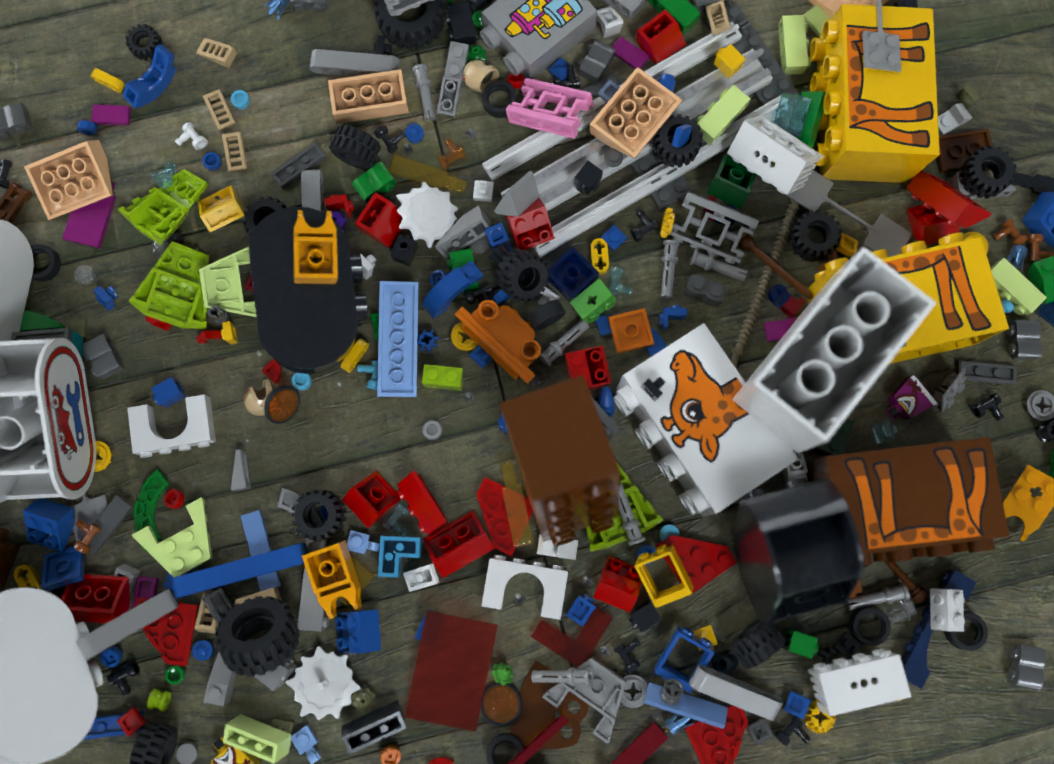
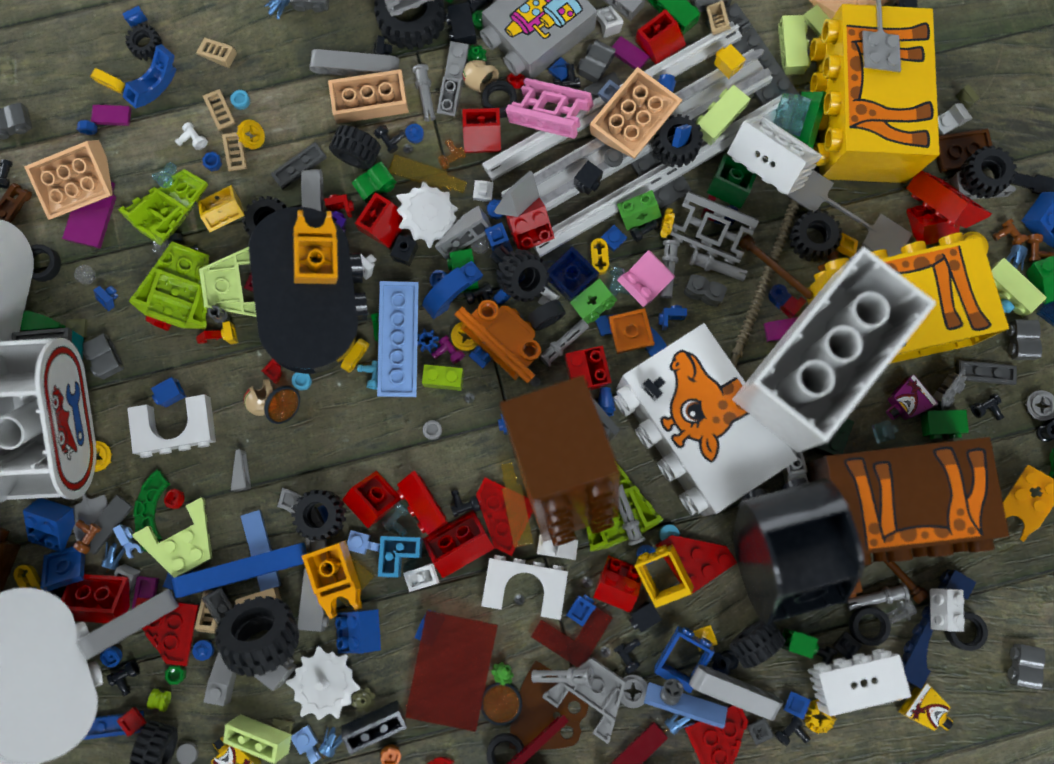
none -> flat silver piece [101,542,125,573]
none -> light blue plate [113,525,143,558]
none -> blue tile [123,6,148,27]
none -> yellow gear [236,119,265,150]
none -> flat silver piece [319,727,343,759]
none -> magenta piece [431,335,465,364]
none -> black piece [451,490,481,517]
none -> red slope [462,108,501,153]
none -> blue tile [487,199,504,219]
none -> bright green brick [617,190,662,230]
none -> bright pink bracket [617,250,675,307]
none -> torso [898,683,954,731]
none -> green brick [920,410,969,440]

